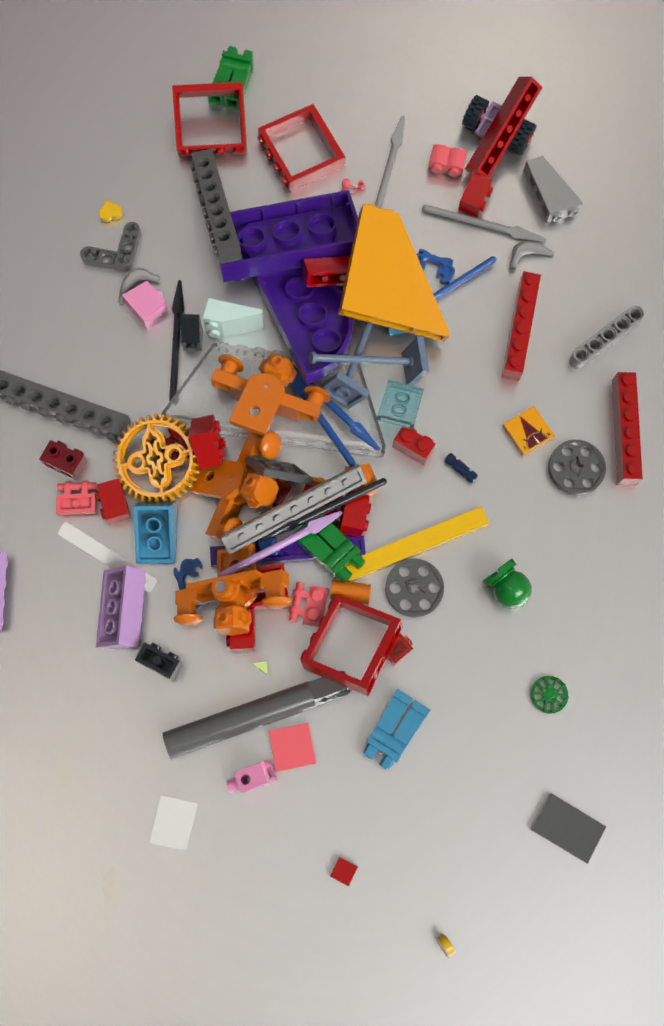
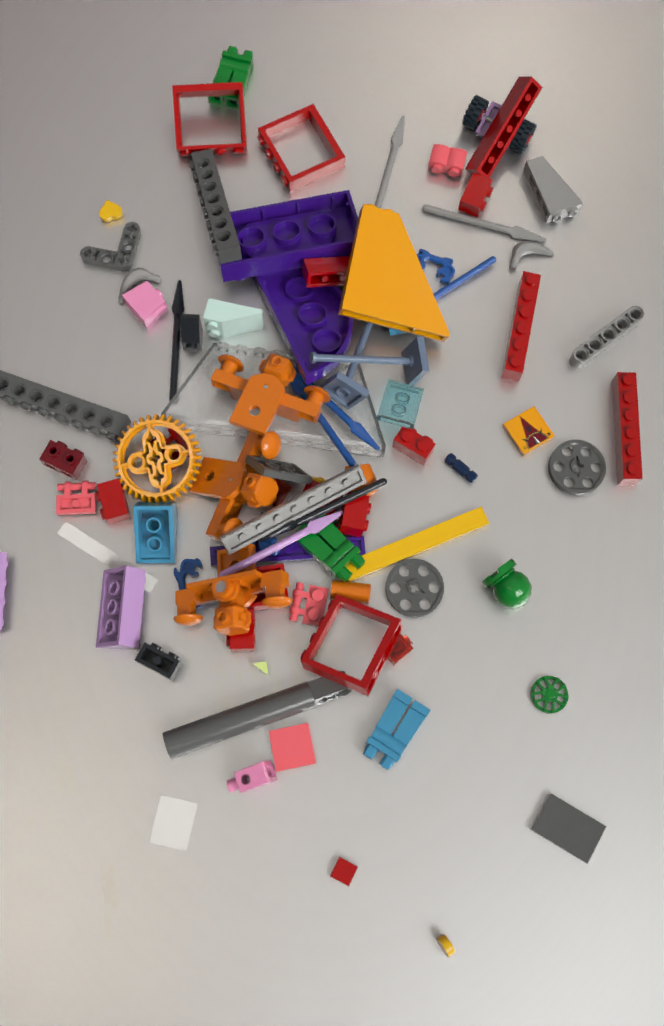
red brick [189,414,226,470] -> none
coral piece [341,179,366,195] -> none

